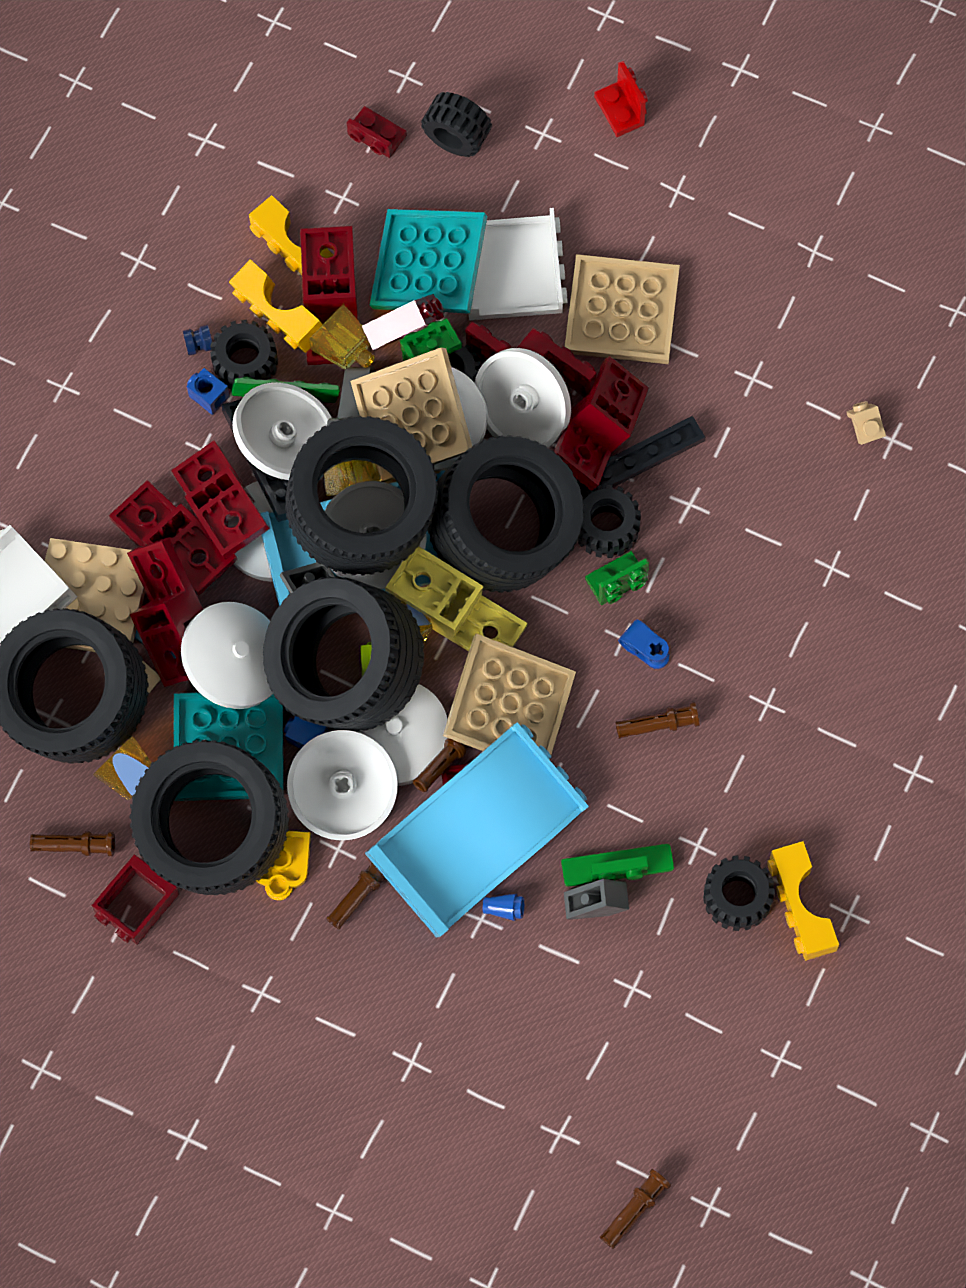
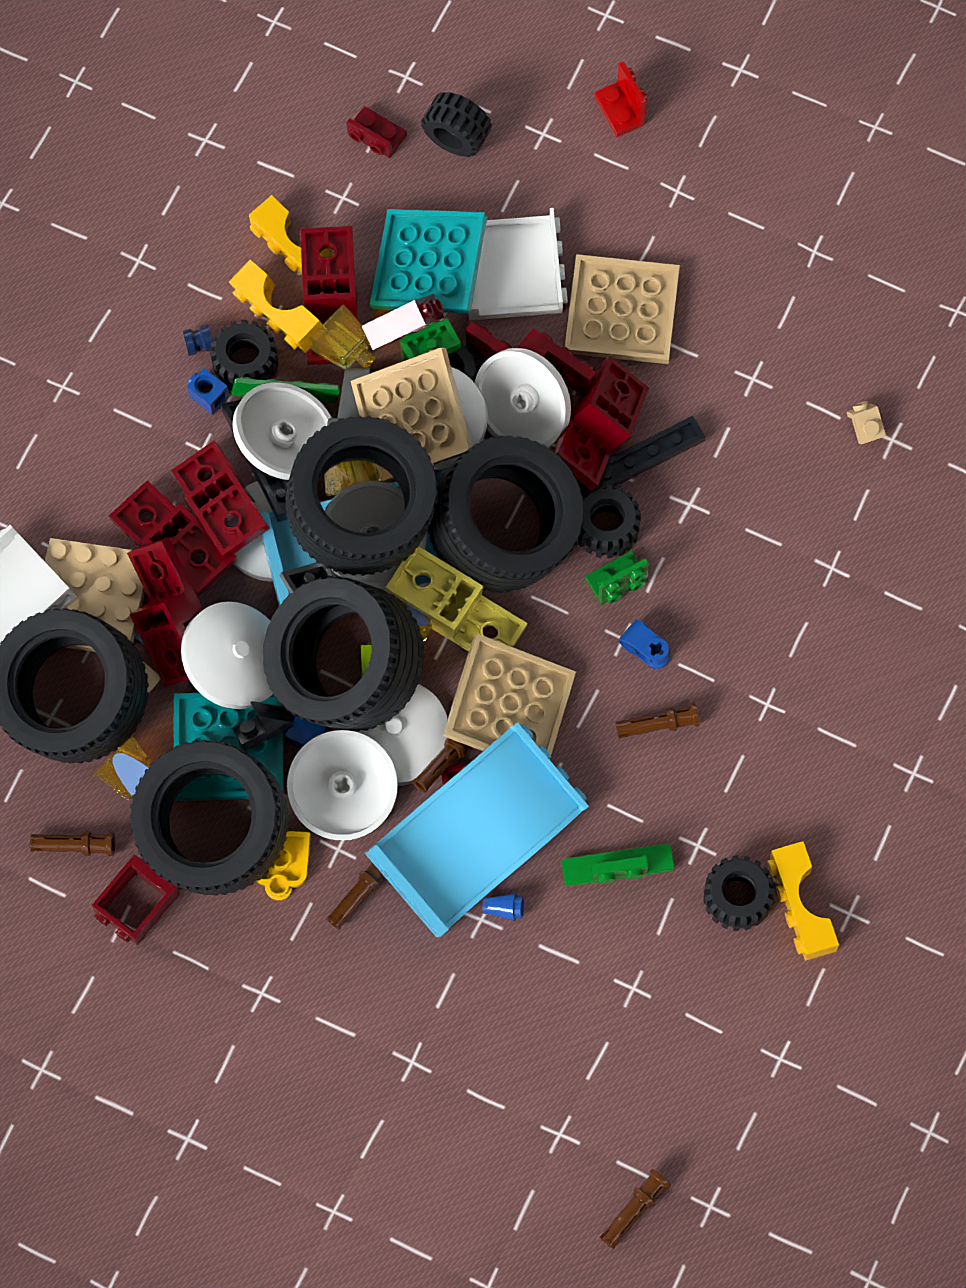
dark grey slope [564,879,629,920] -> none
none -> black slope [232,701,293,751]

